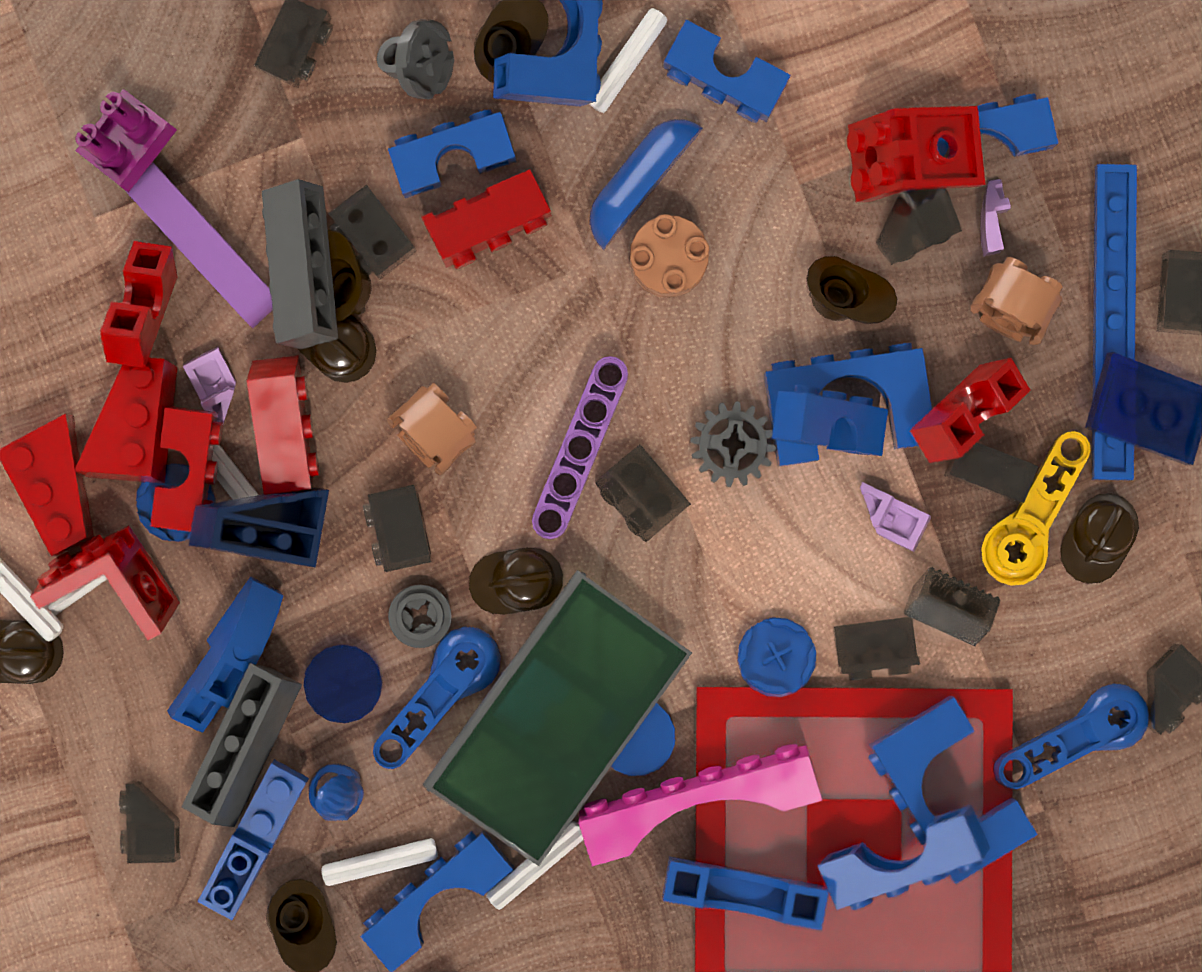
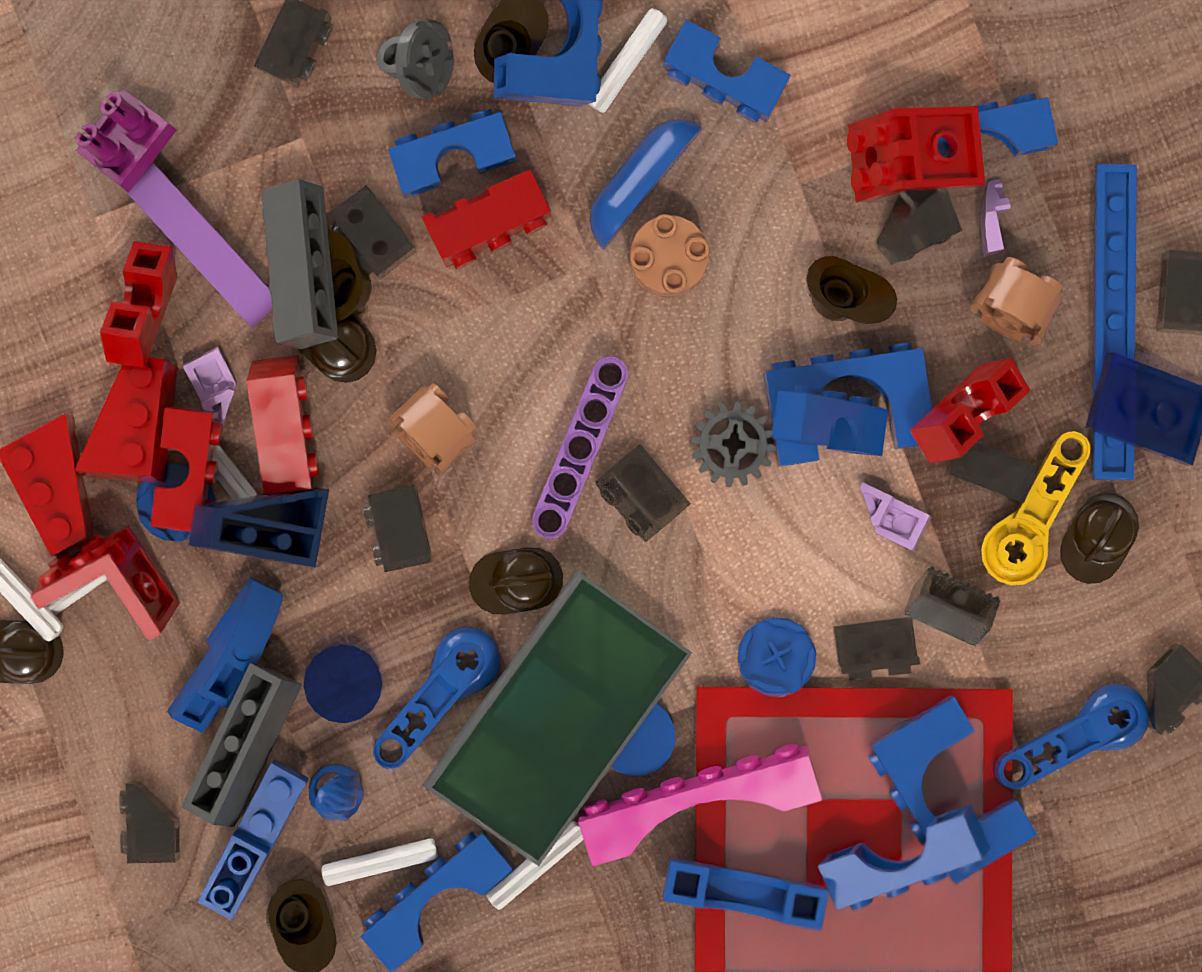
dark grey gear [388,585,452,648] -> none

